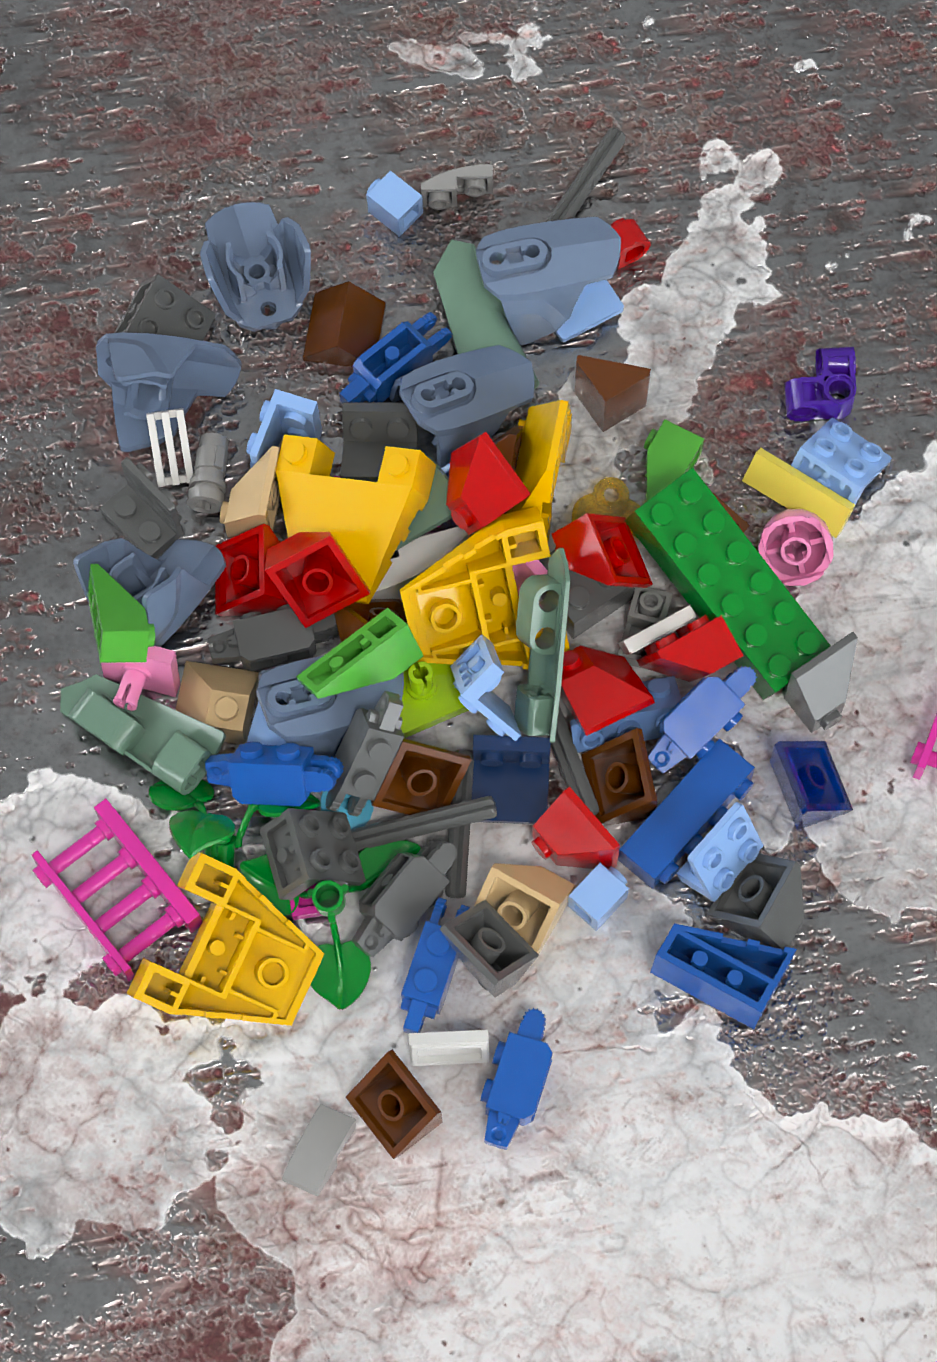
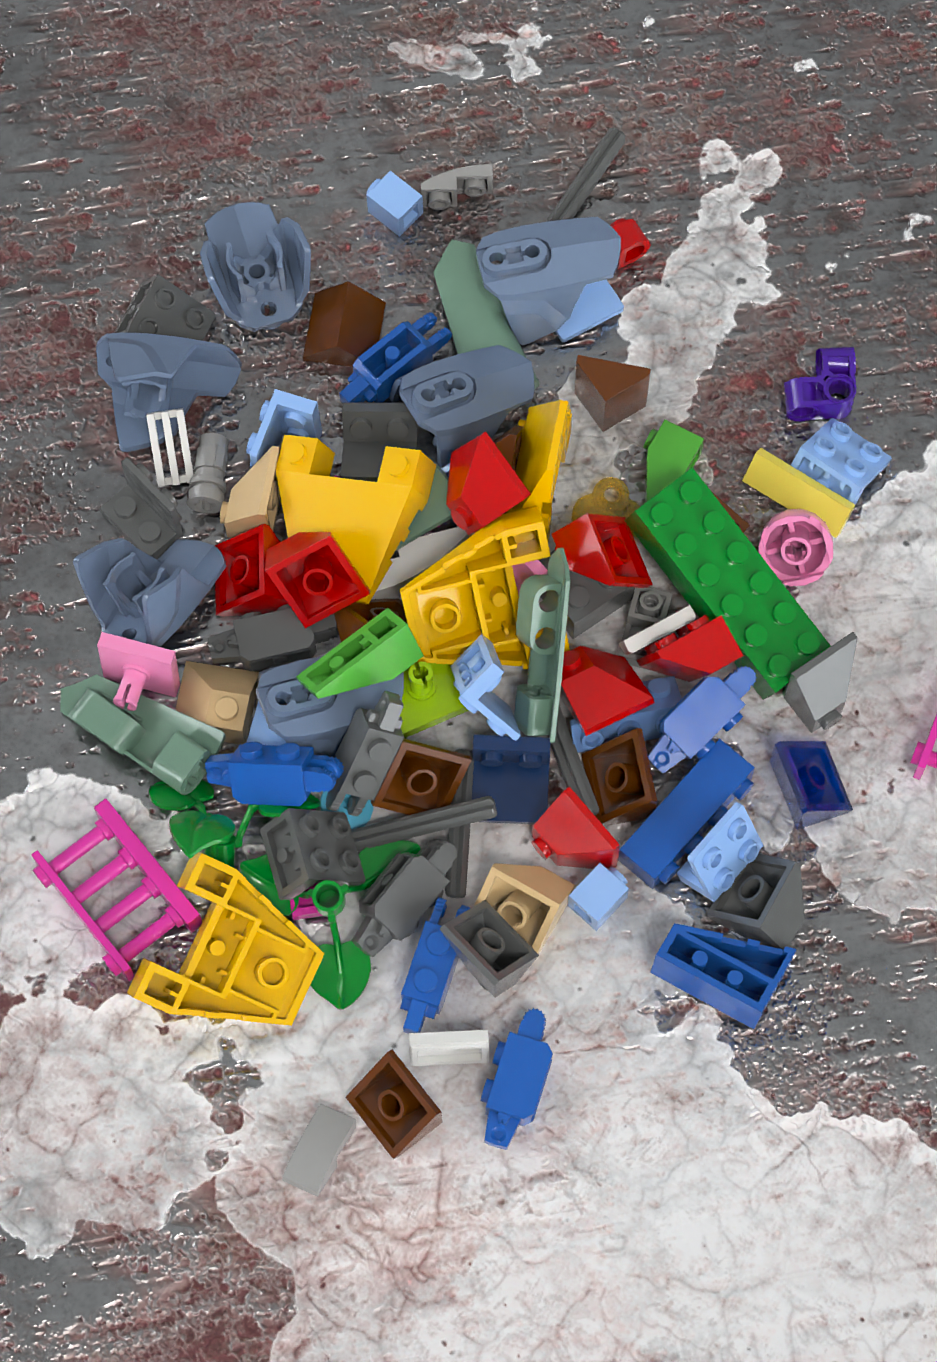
bright green slope [87,564,155,663] -> none

